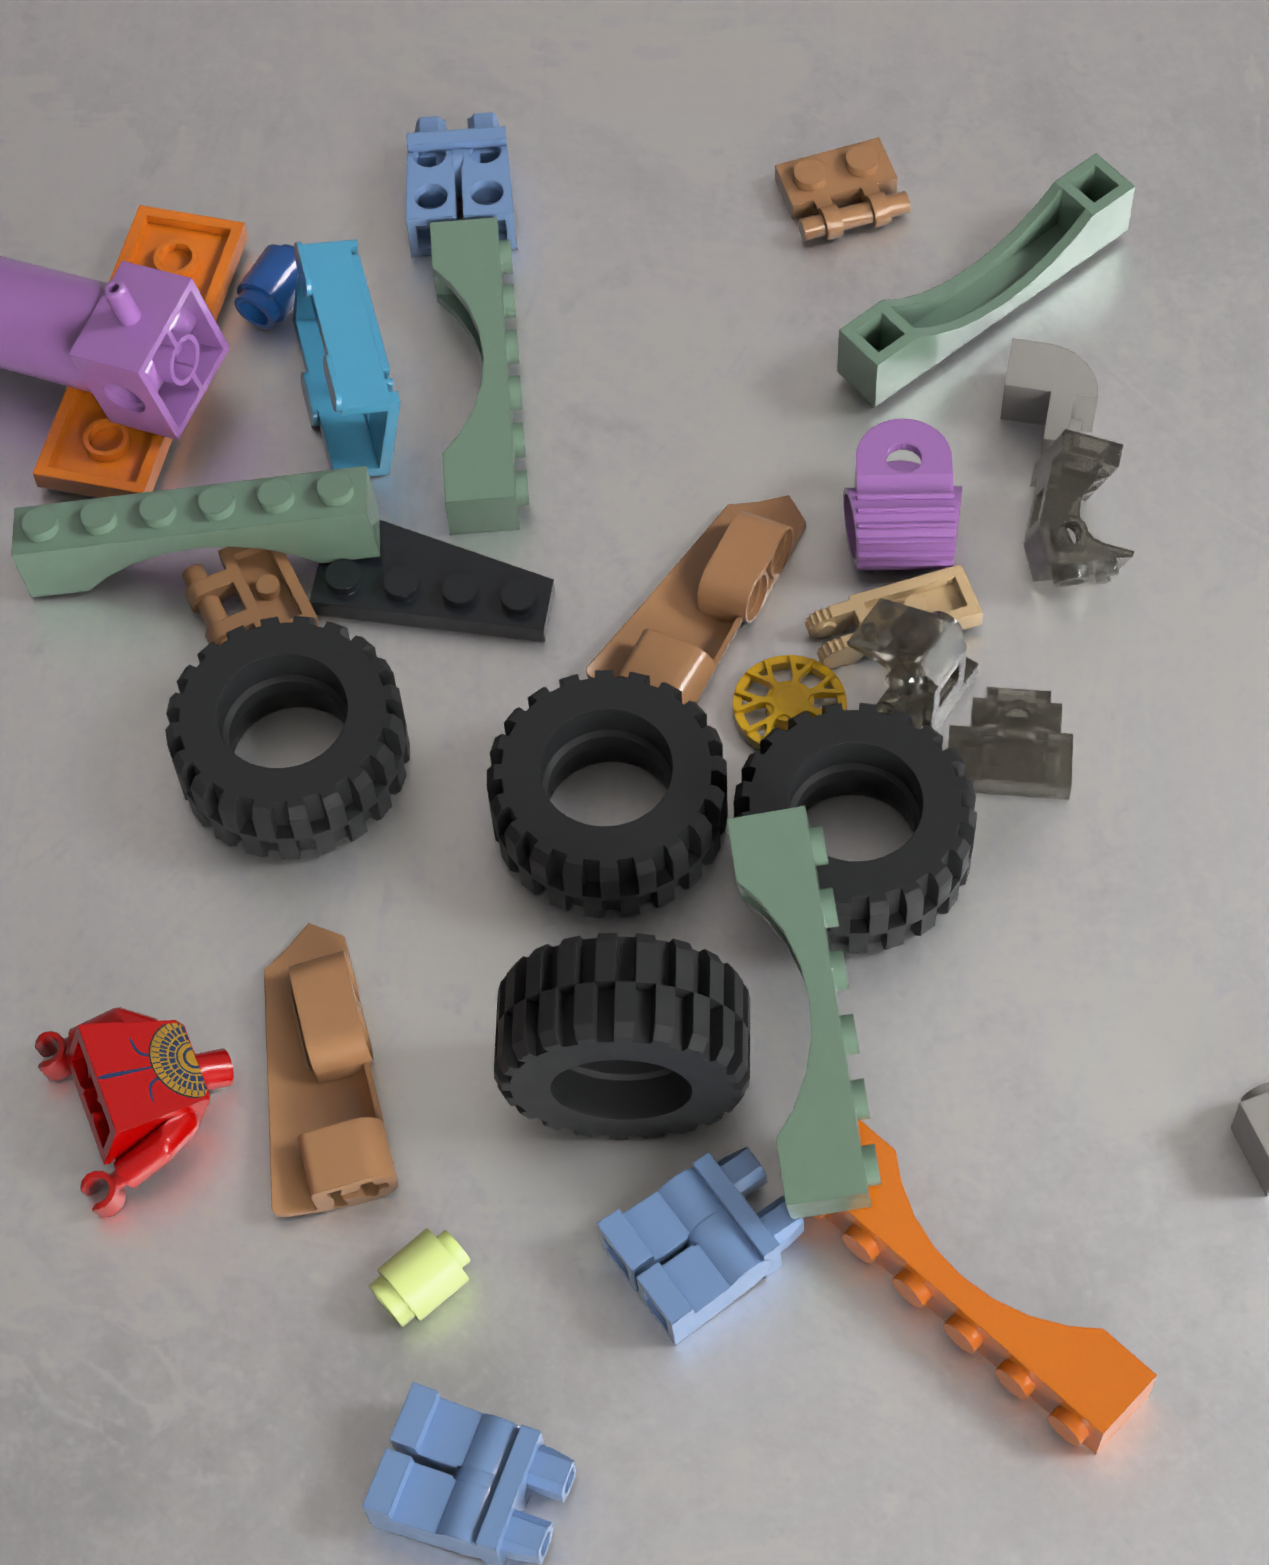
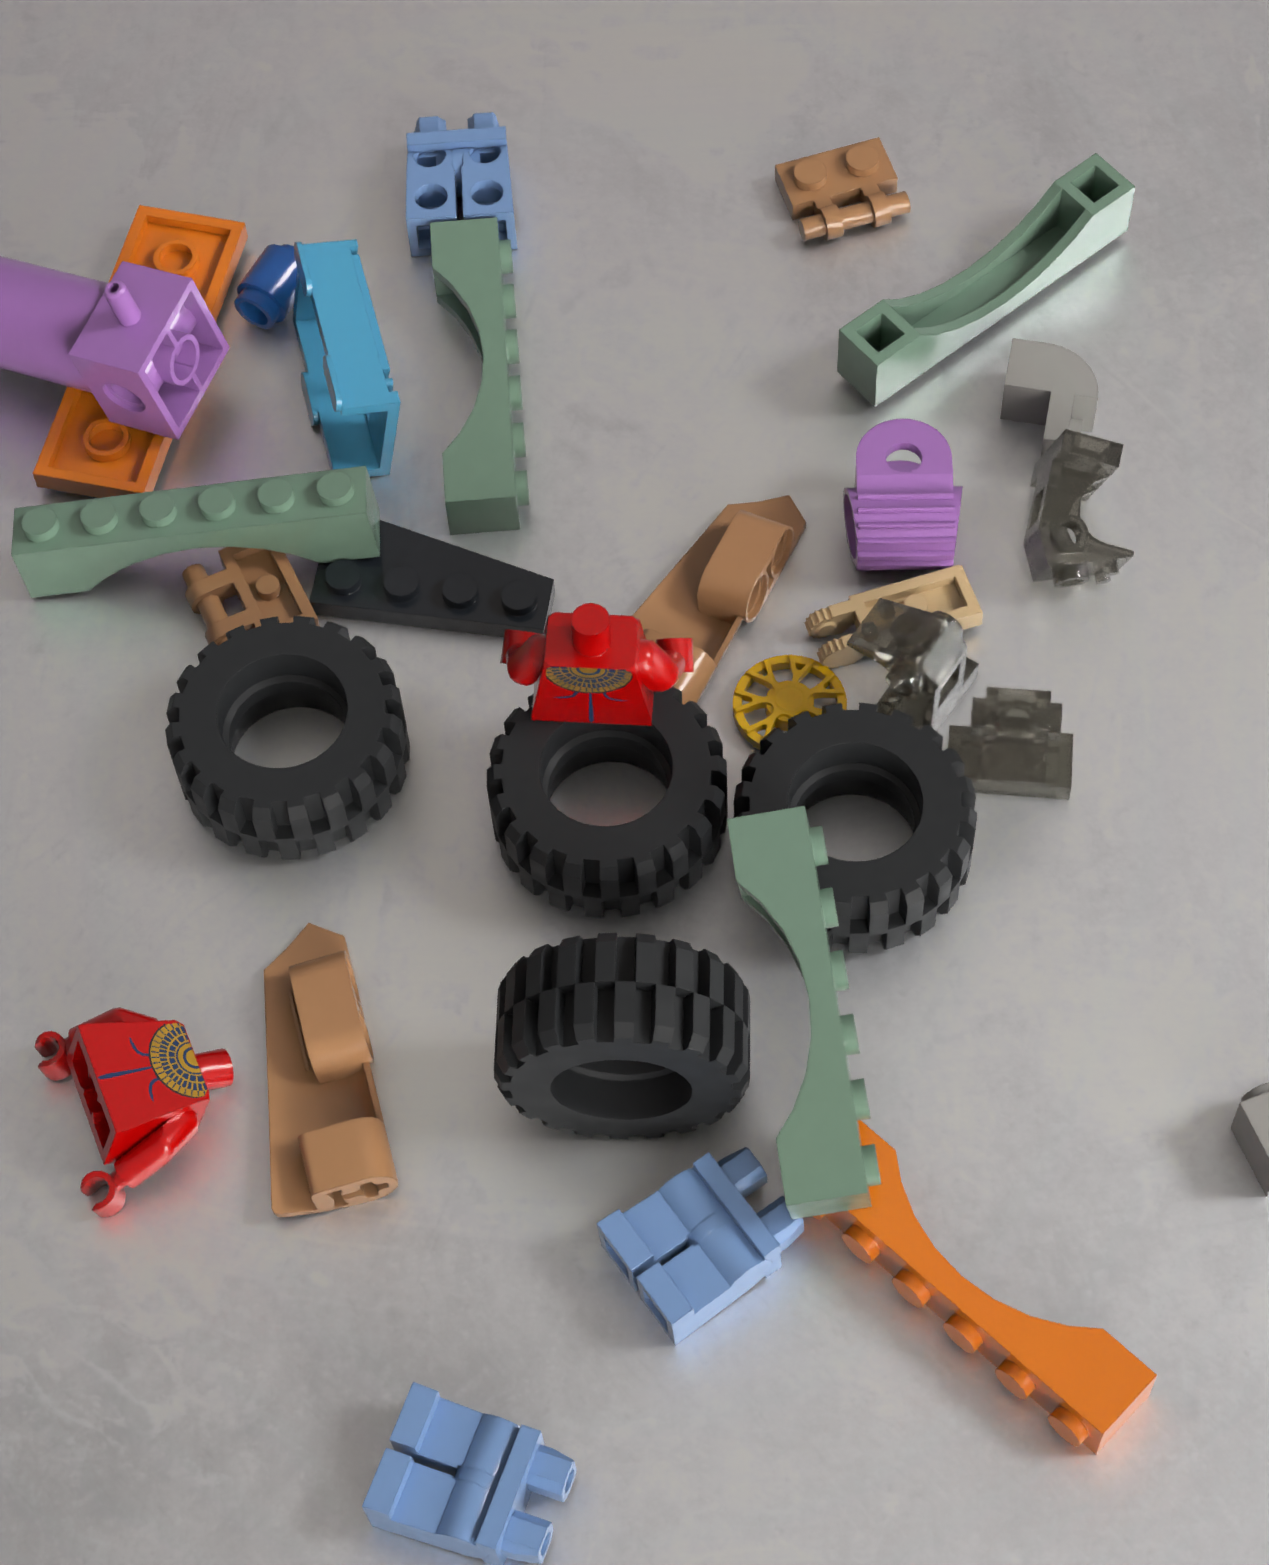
yellowish green brick [368,1228,471,1328] -> none
none -> red torso [500,603,694,726]

